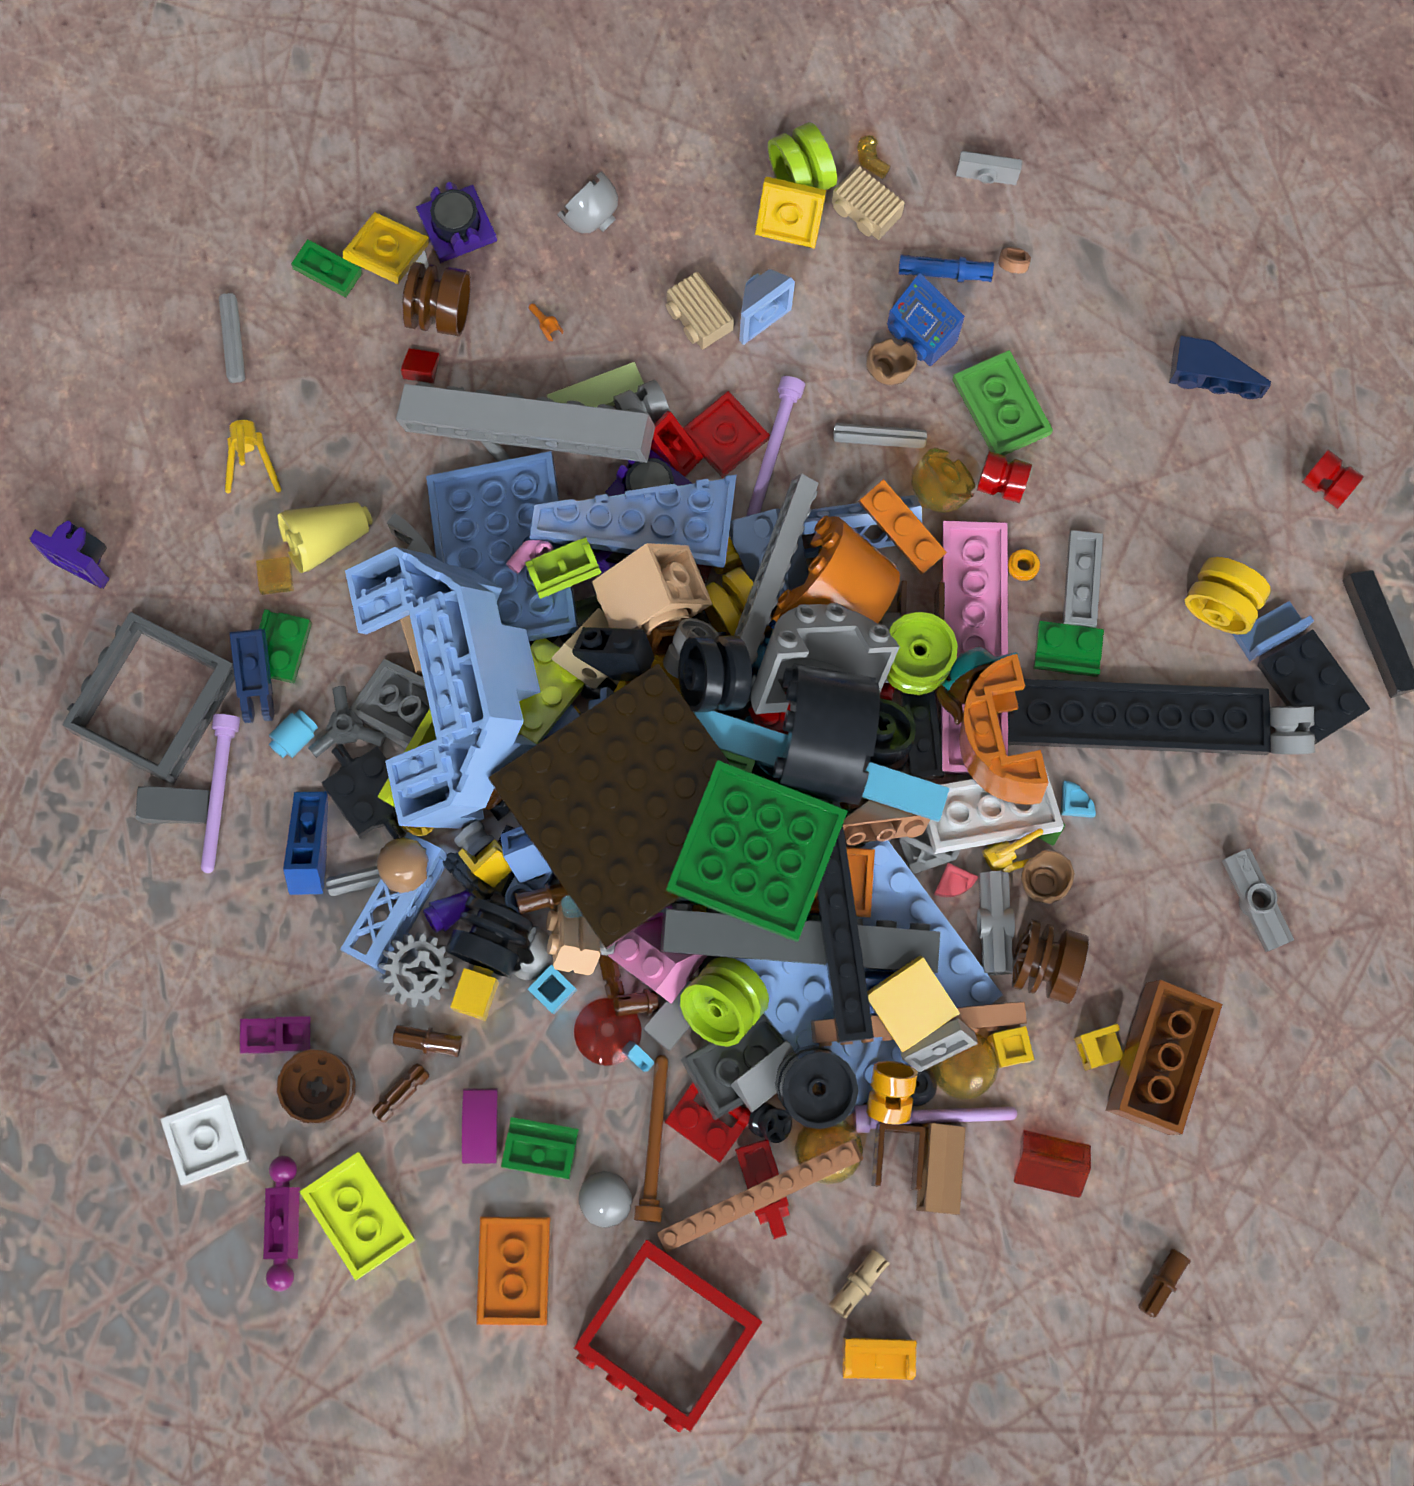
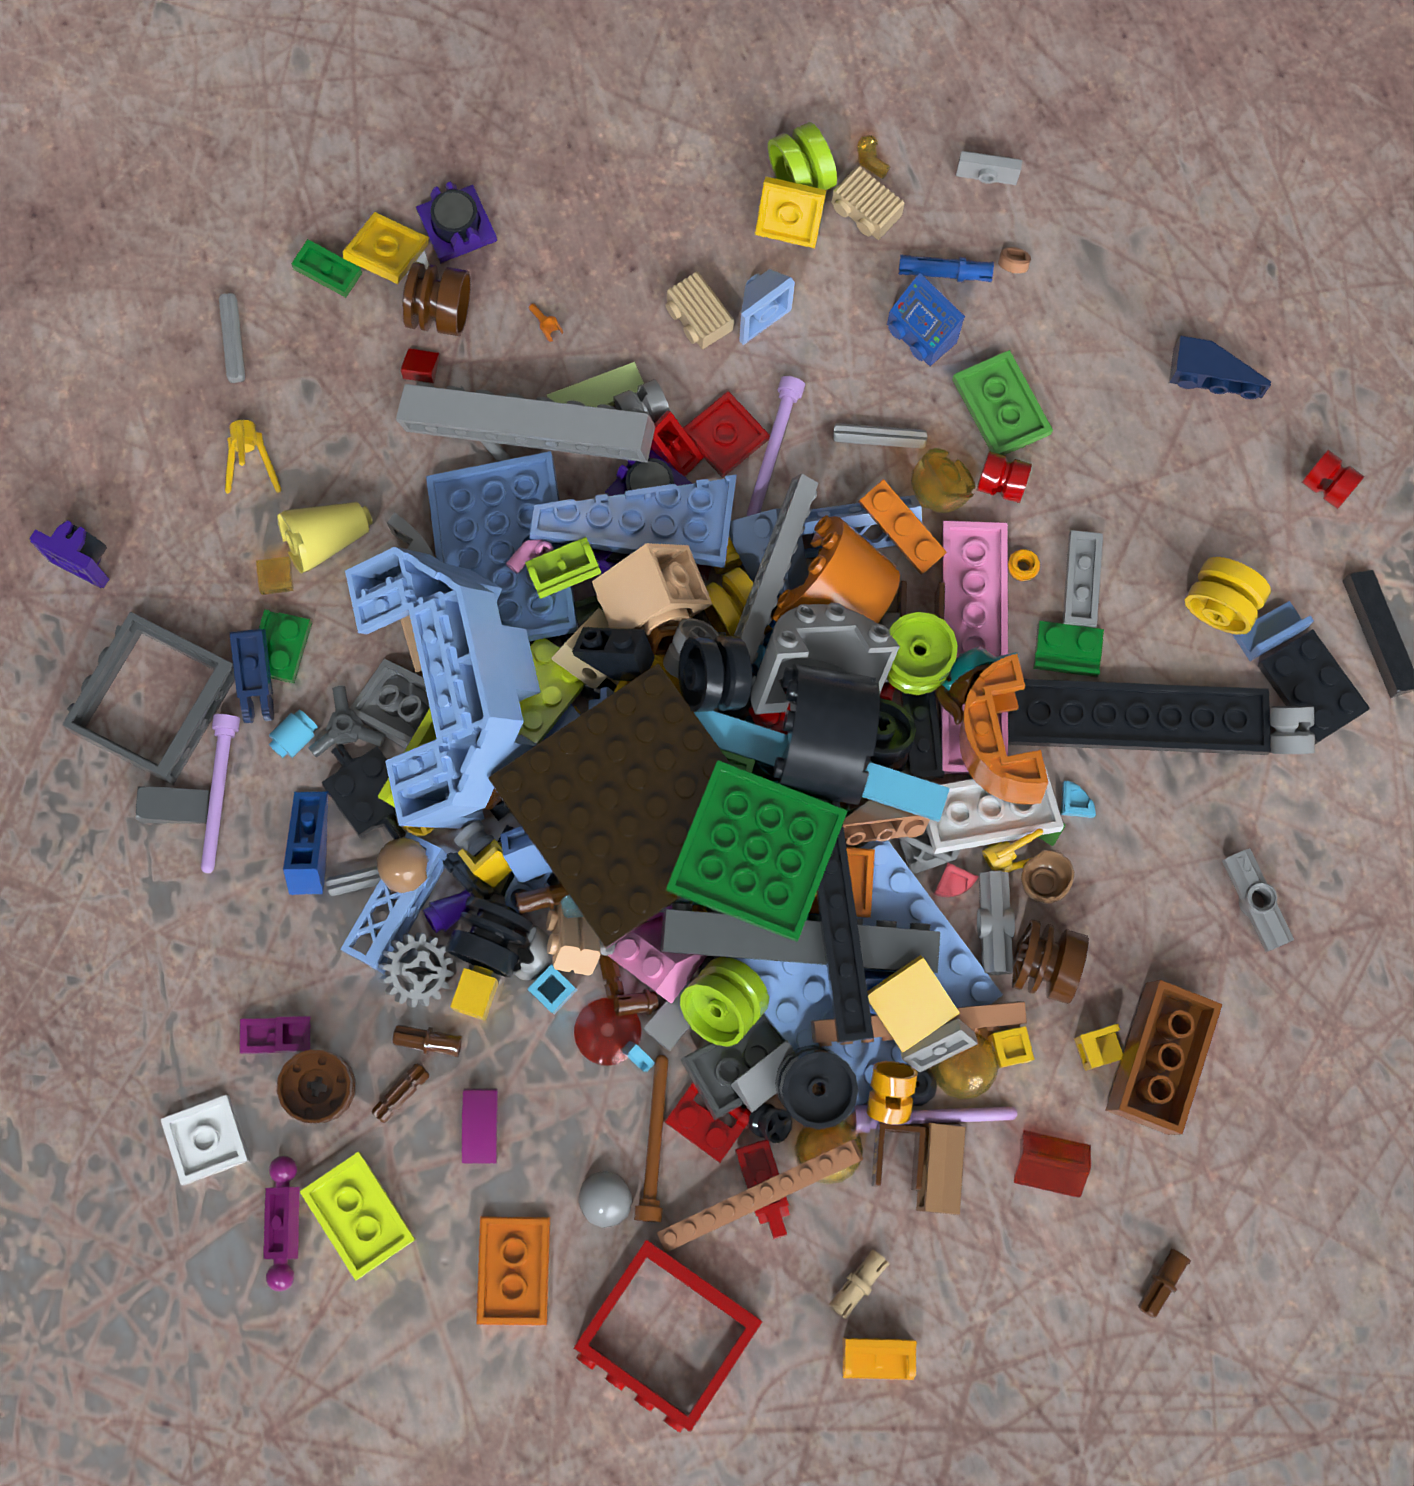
green plate [501,1117,579,1180] -> none
light grey cylinder [557,171,618,234] -> none
medium nougat hair [866,338,917,385] -> none

